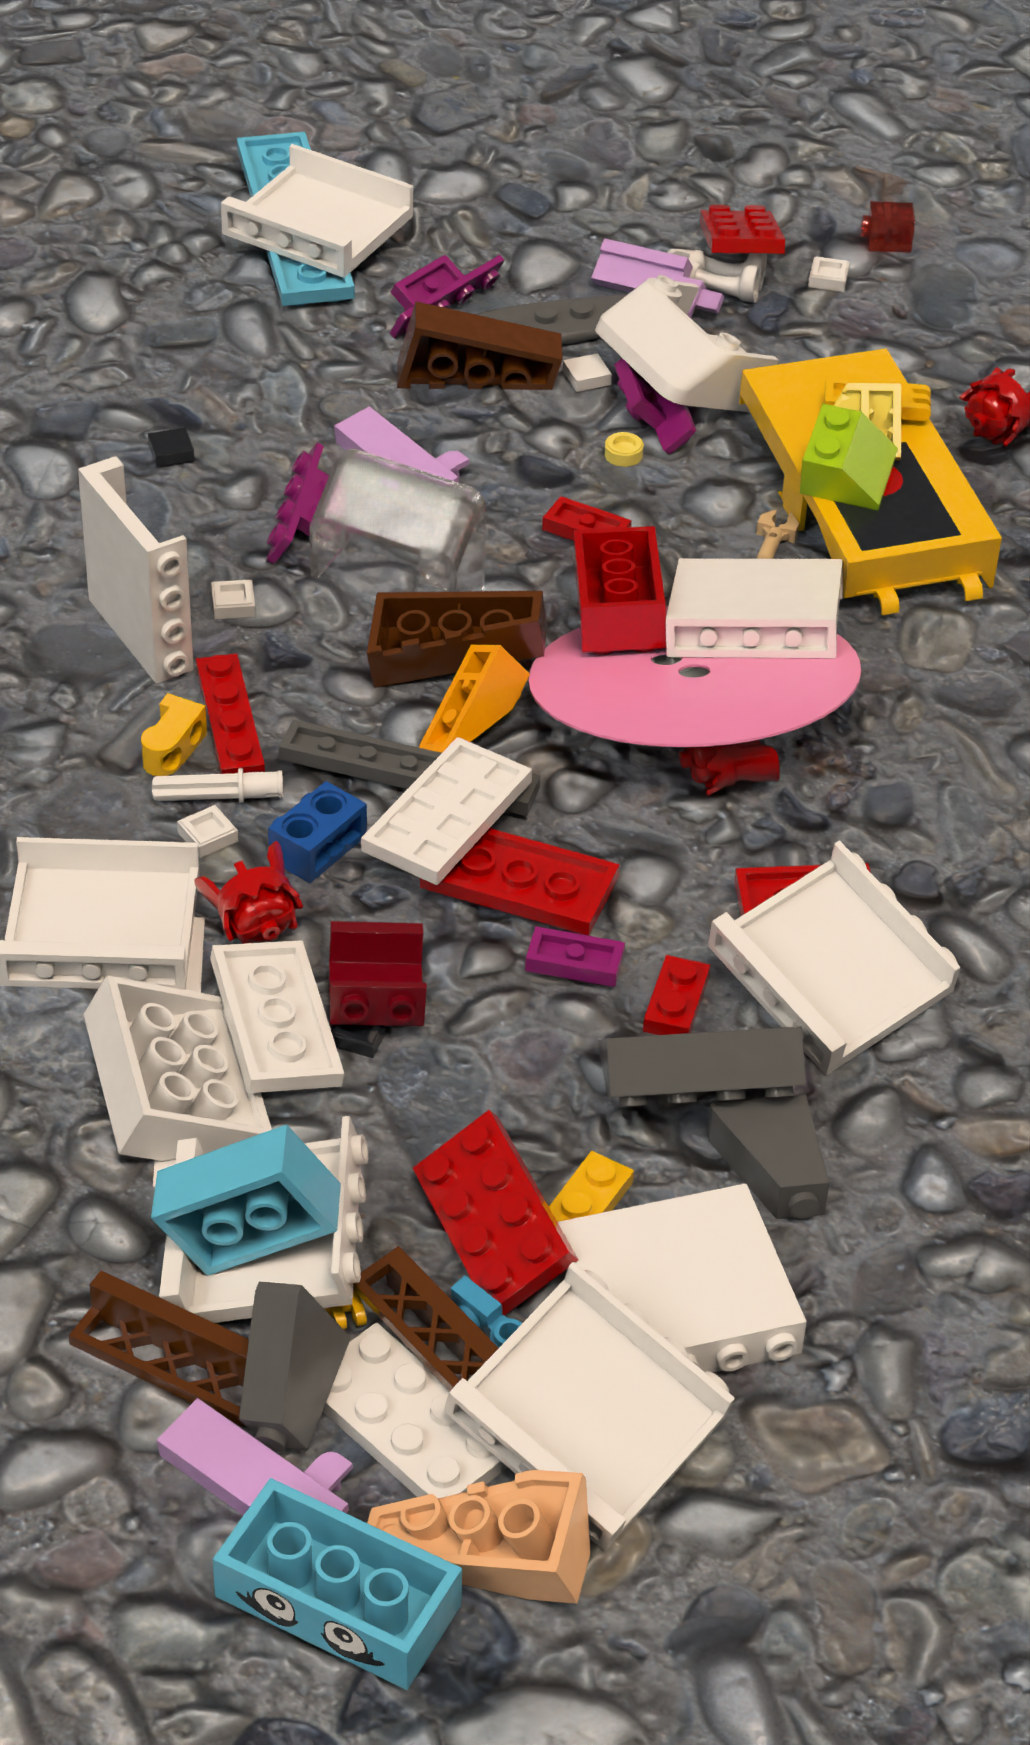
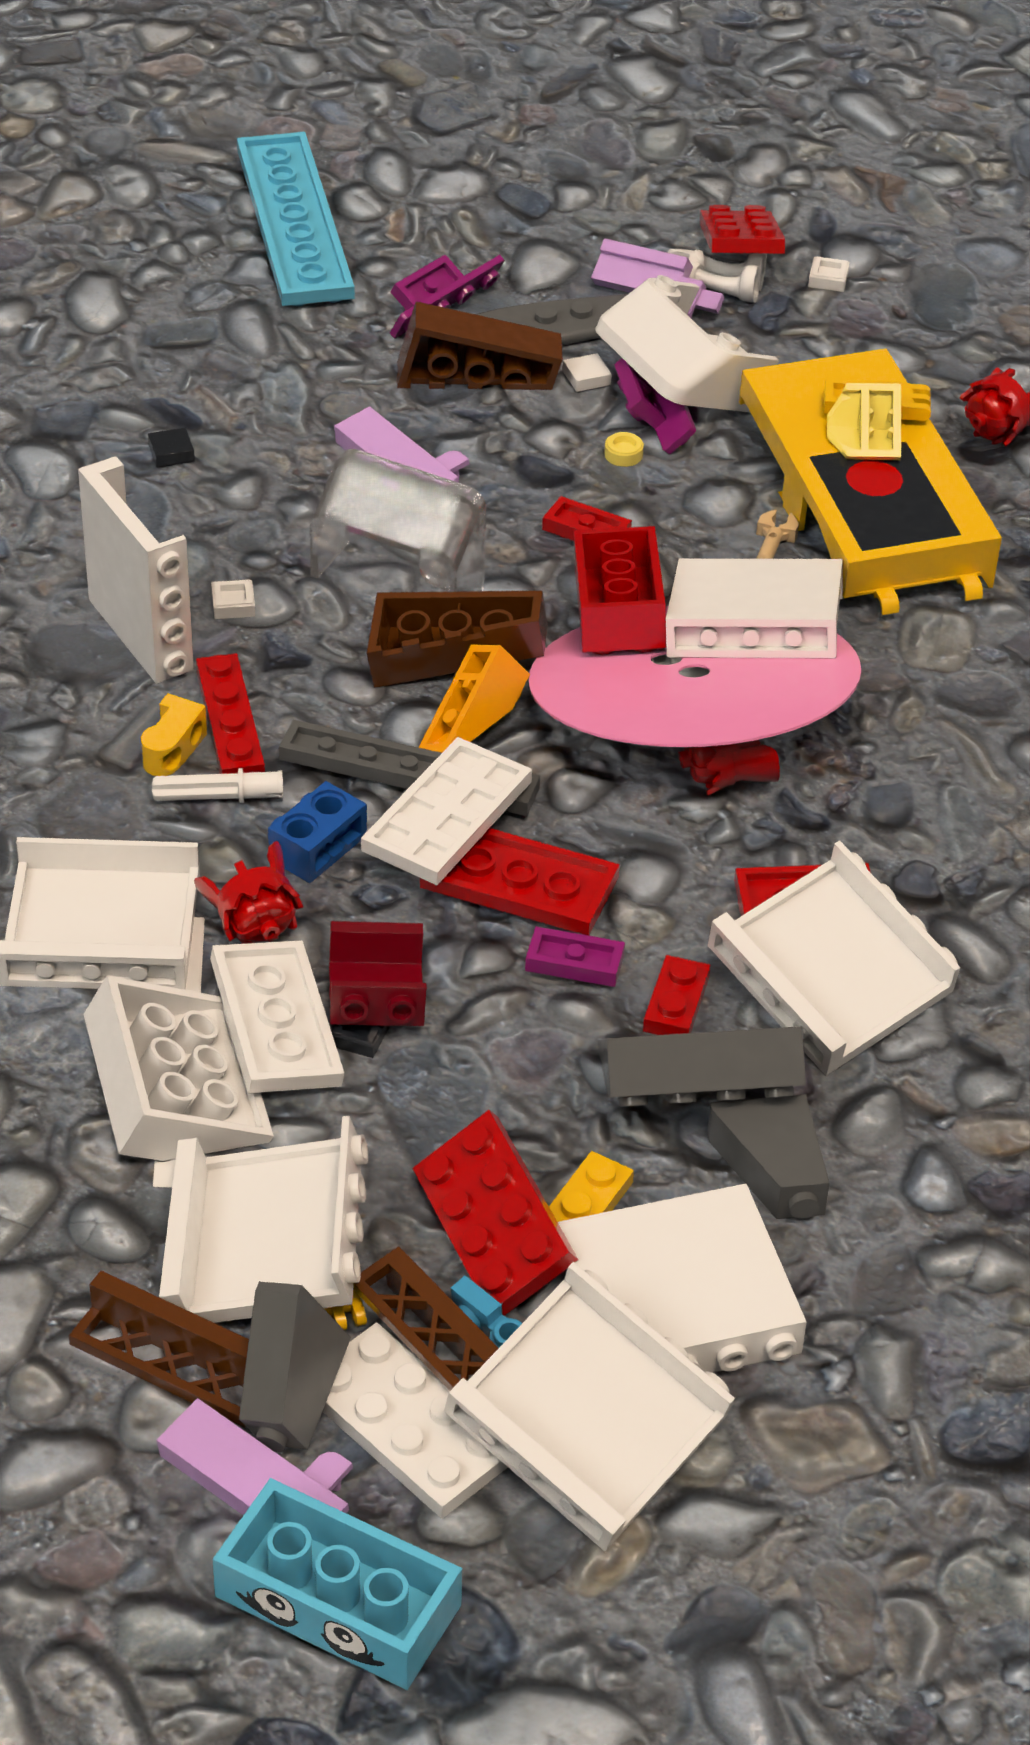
medium azure brick [151,1124,341,1276] -> none
white tile [177,805,238,858] -> none
white panel [221,144,413,278] -> none
magenta bracket [267,442,350,564] -> none
light nougat wedge [367,1470,590,1604] -> none
lime slope [800,403,898,511] -> none
clear red brick [861,201,915,253] -> none

